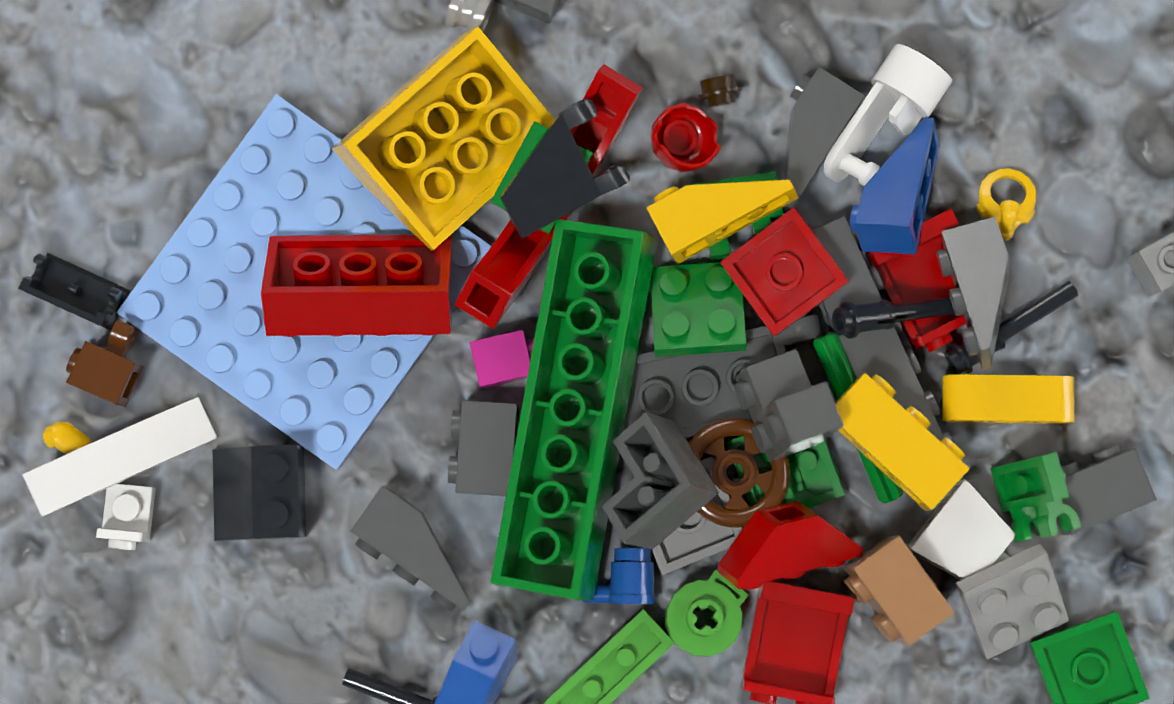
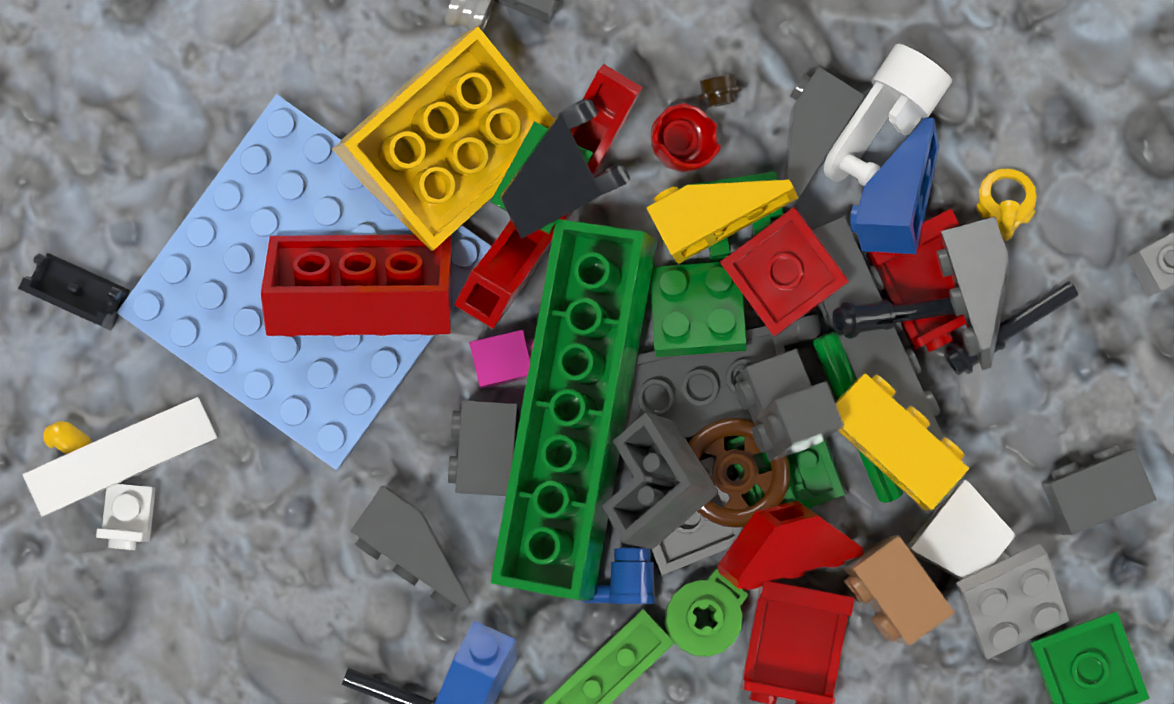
reddish brown brick [66,320,144,407] -> none
black slope [212,445,306,541] -> none
yellow beam [942,375,1075,424] -> none
green plate [990,452,1081,543] -> none

